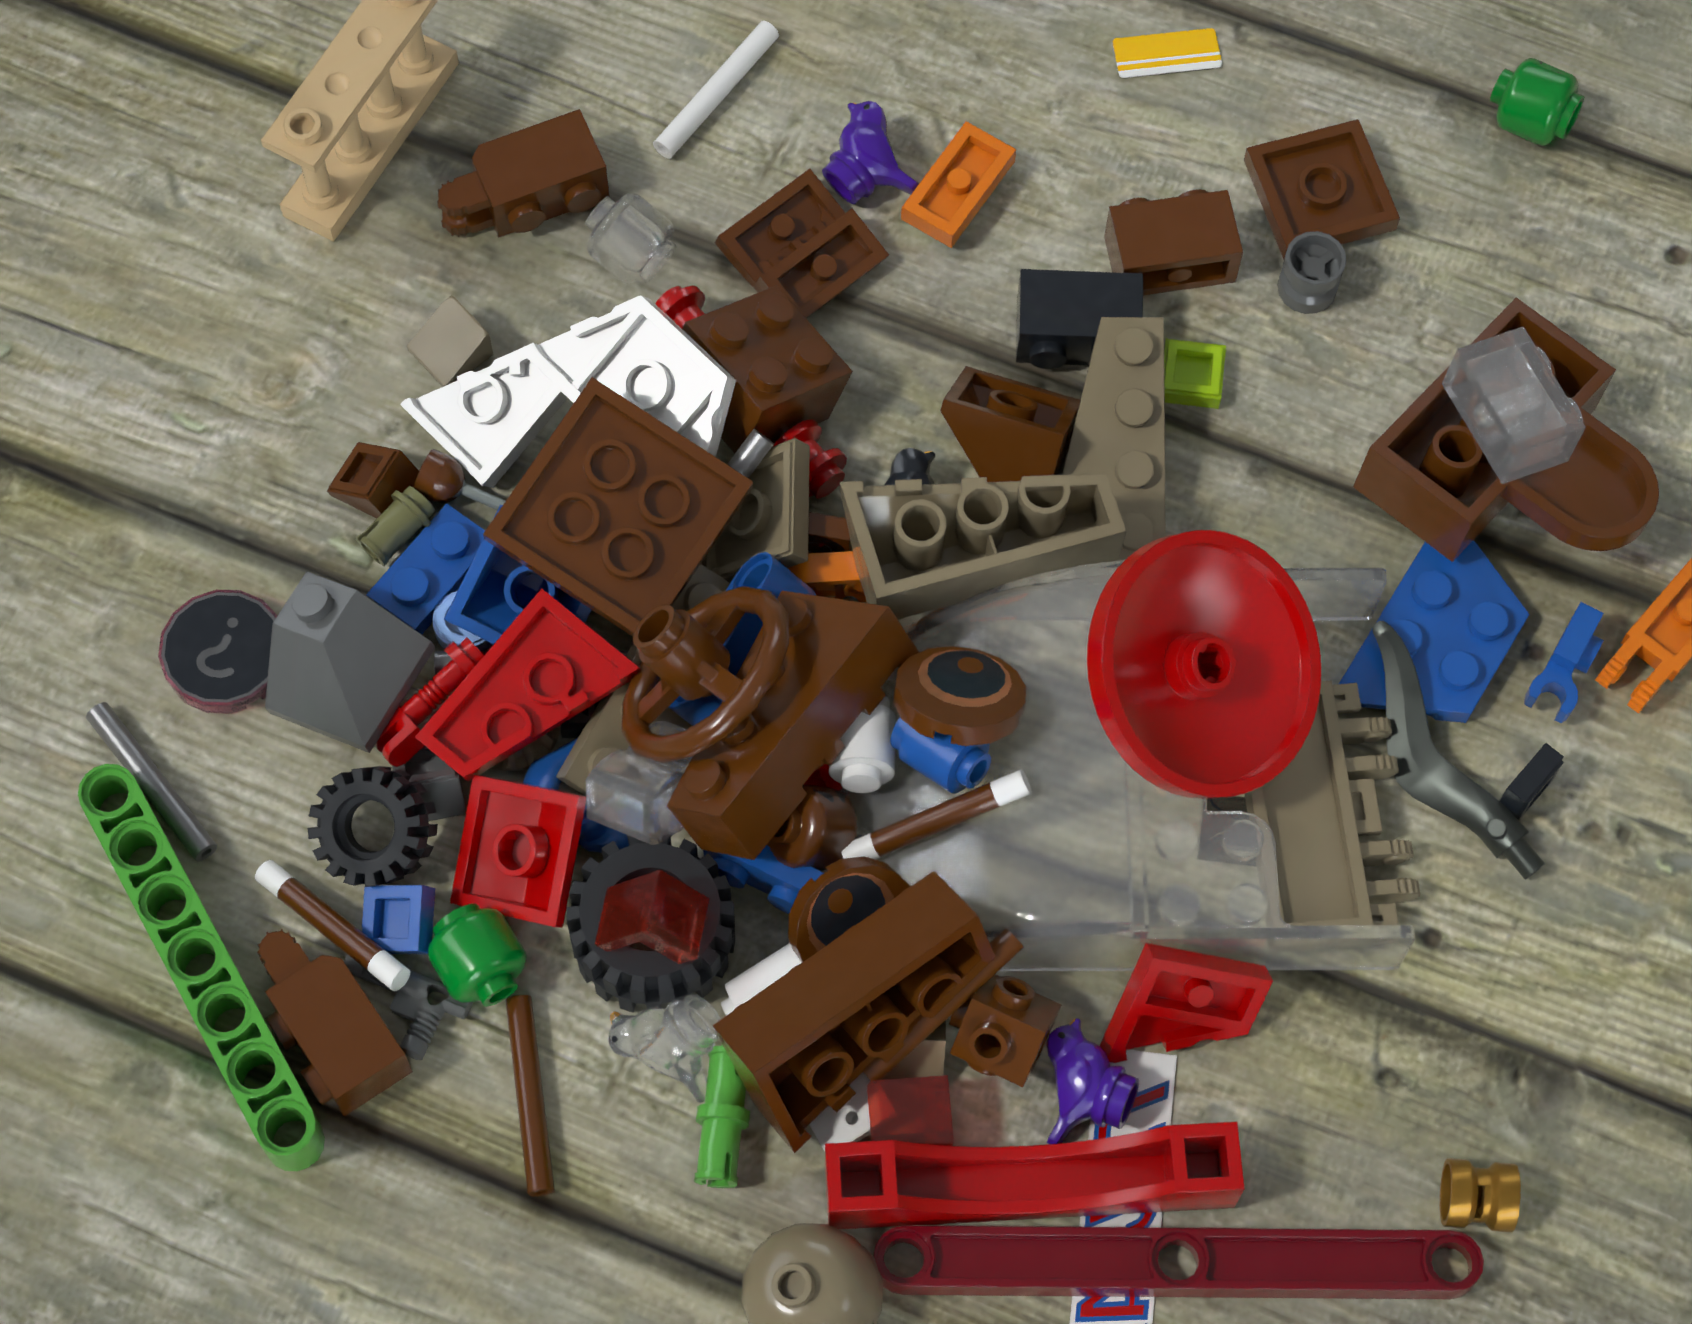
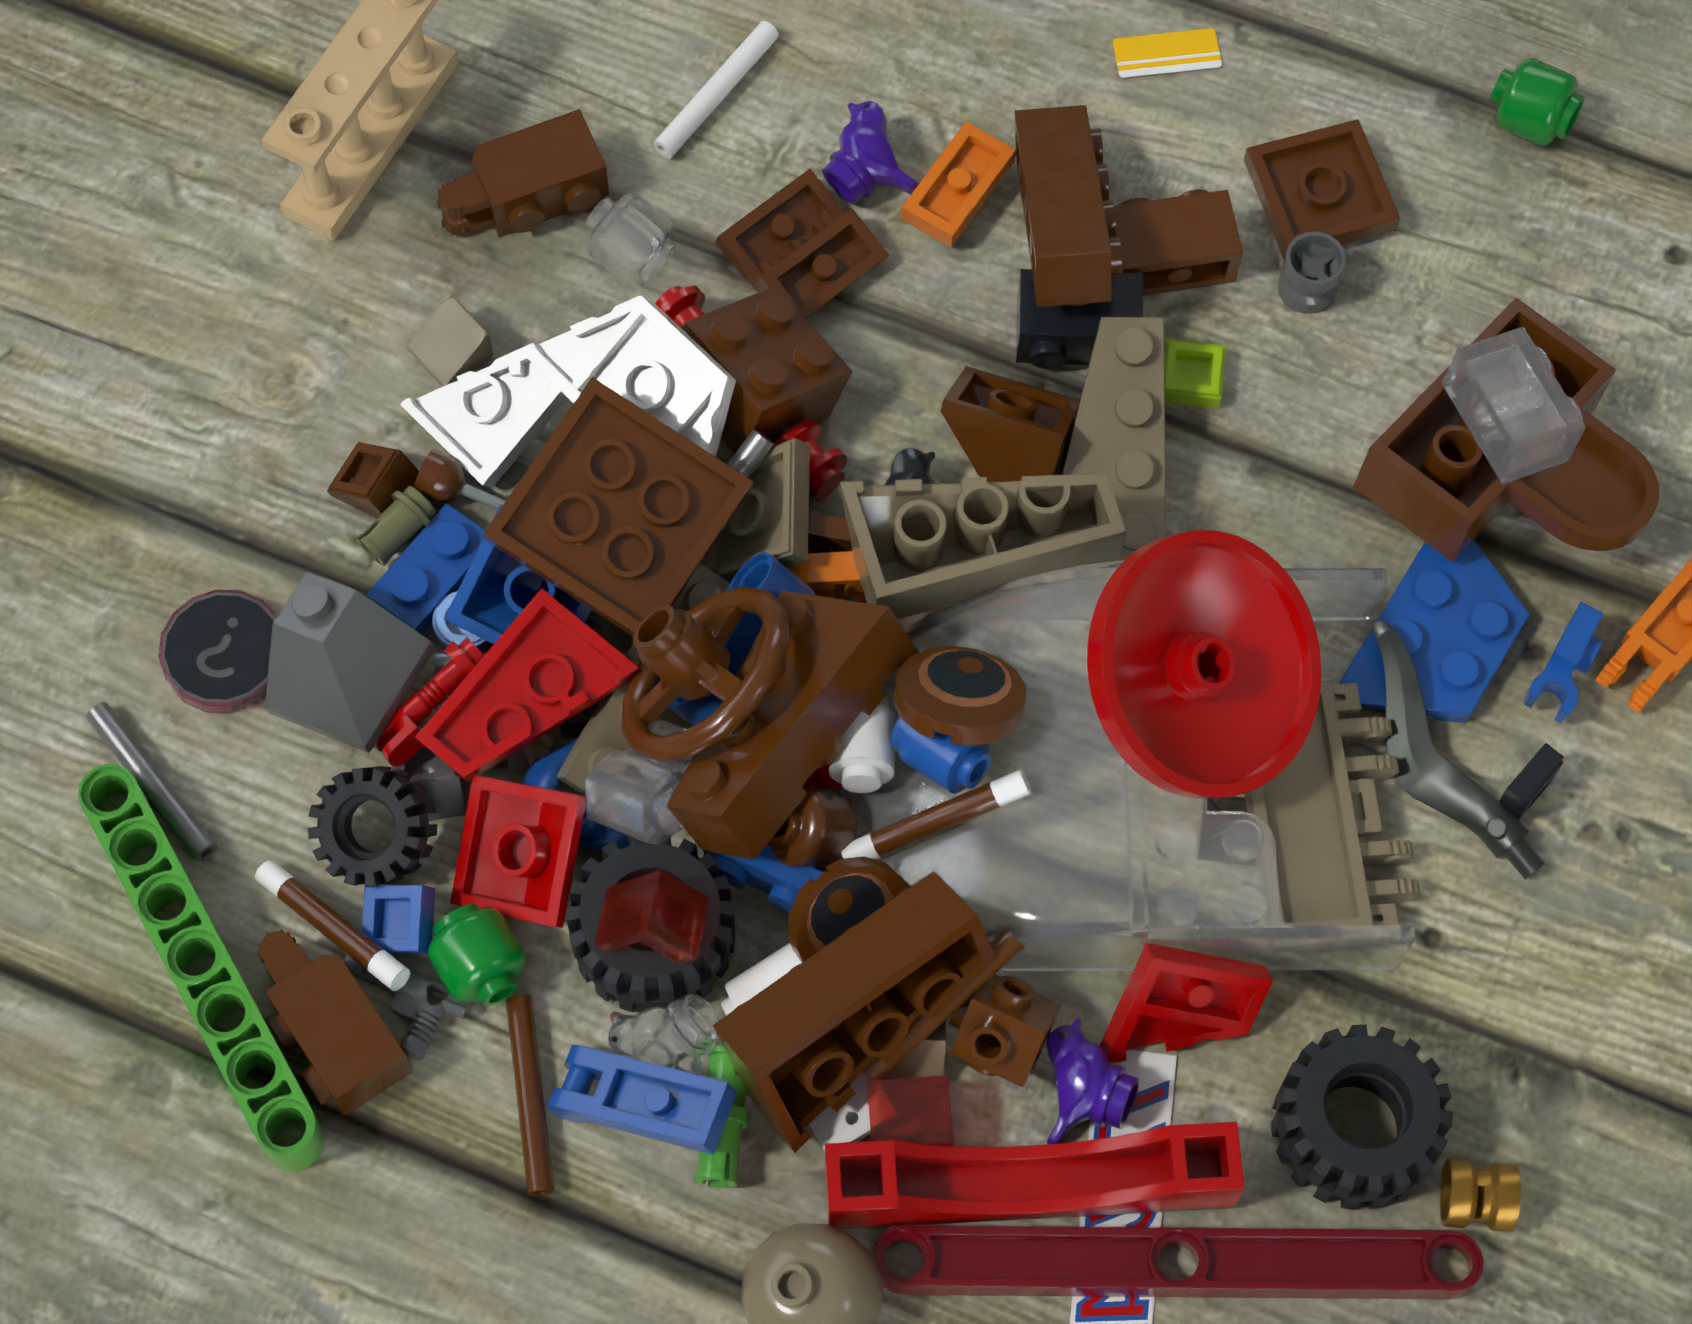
none -> blue plate [547,1045,737,1155]
none -> reddish brown brick [1014,105,1123,307]
none -> black tyre [1271,1024,1453,1210]

